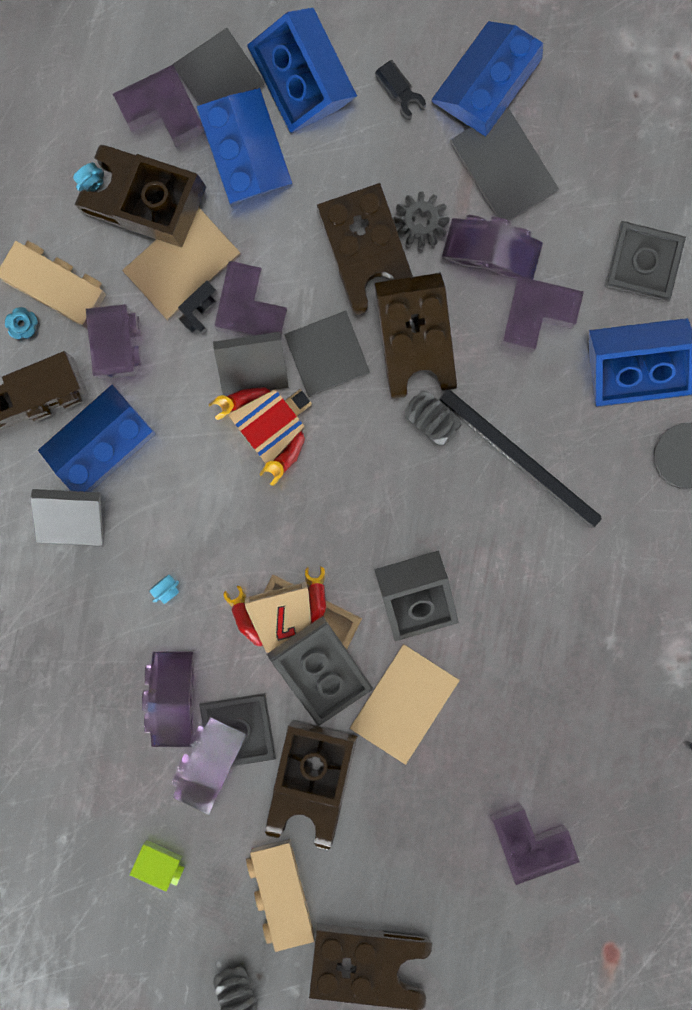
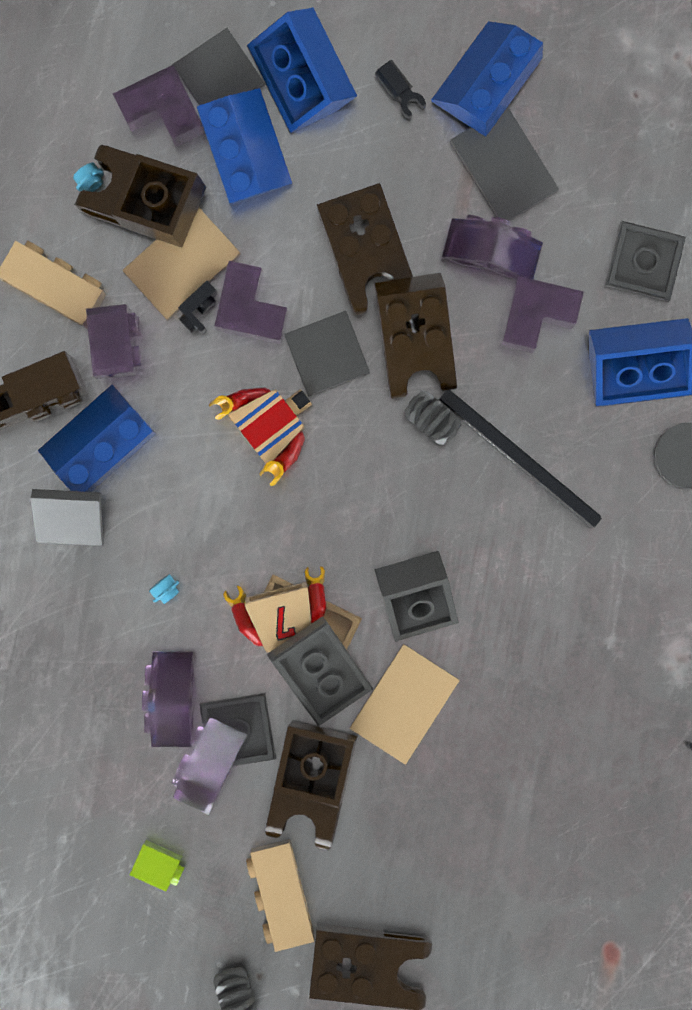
medium azure plate [5,307,38,340] -> none
dark grey tile [213,332,289,396] -> none
dark grey gear [393,191,450,249] -> none
clear purple brick [490,805,580,885] -> none

